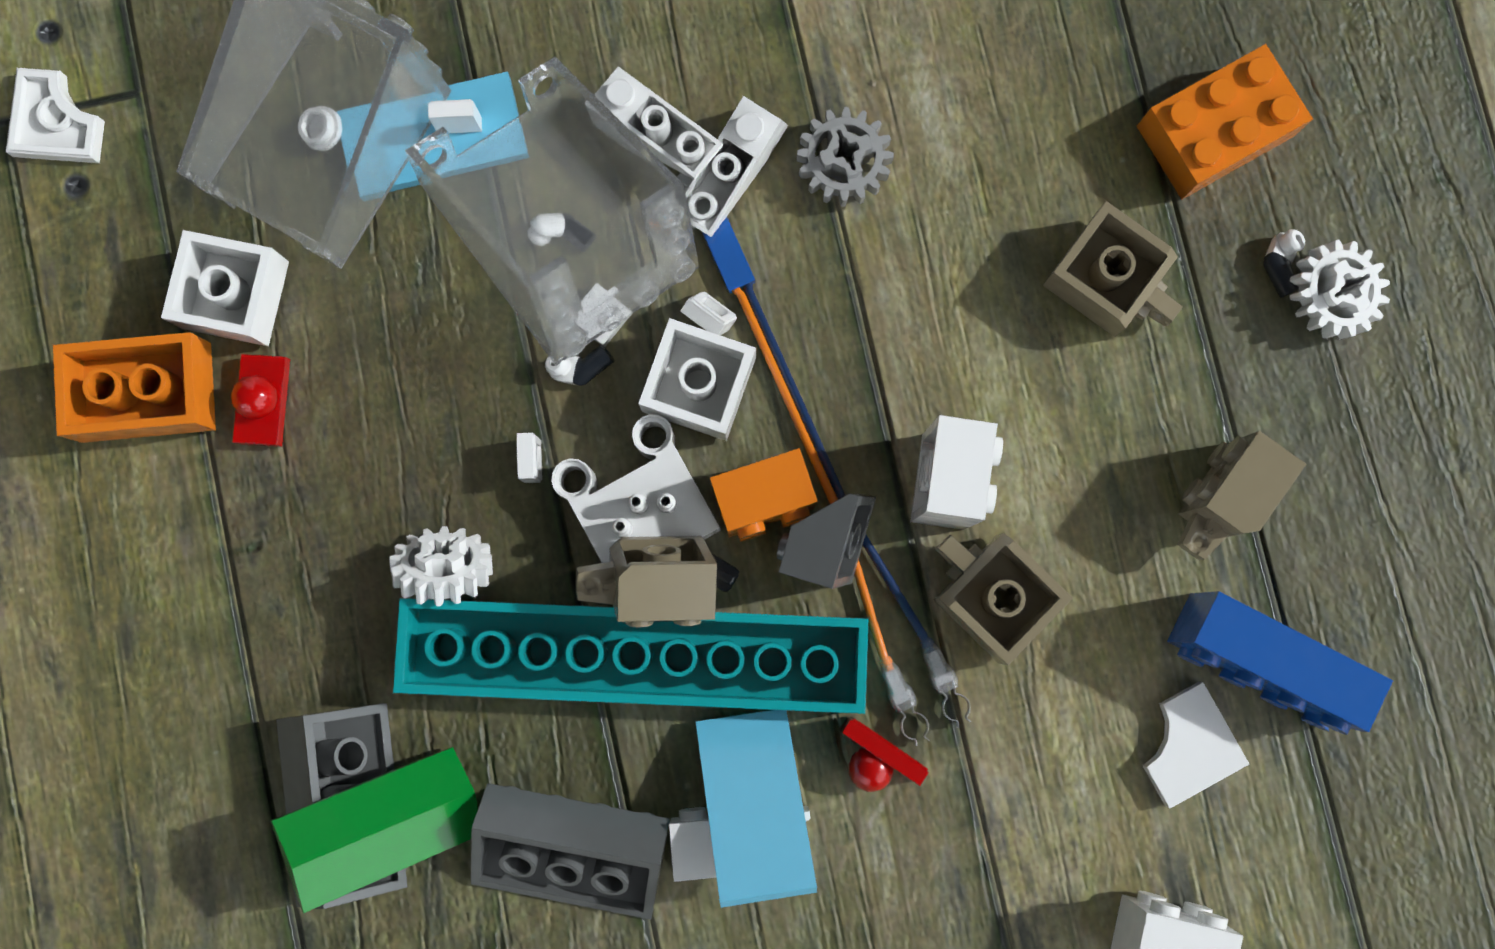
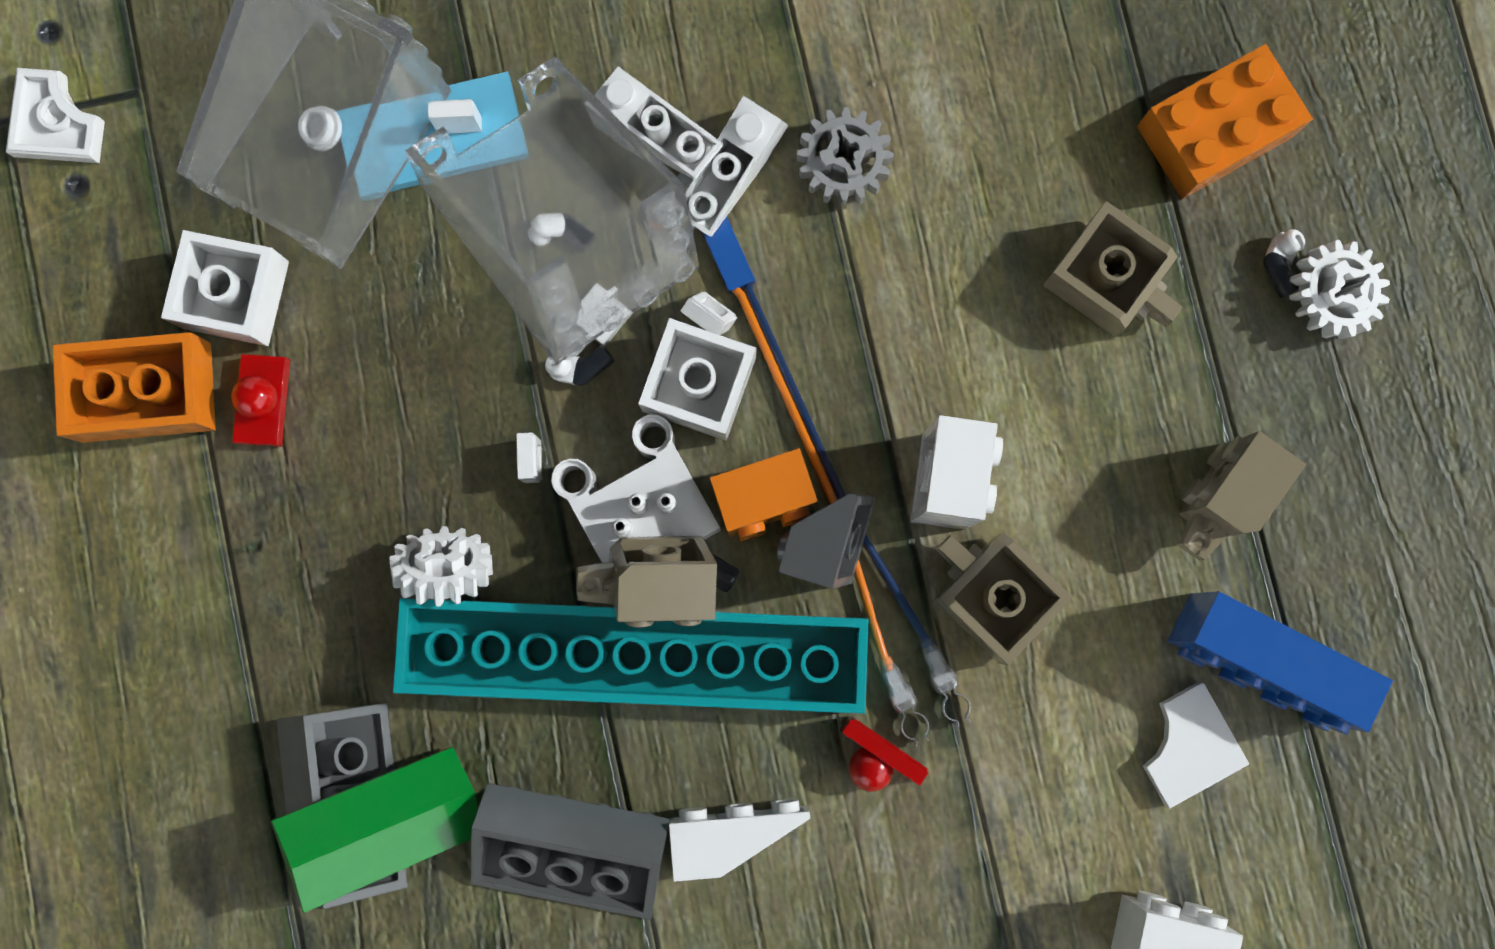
medium azure tile [696,710,817,908] -> none

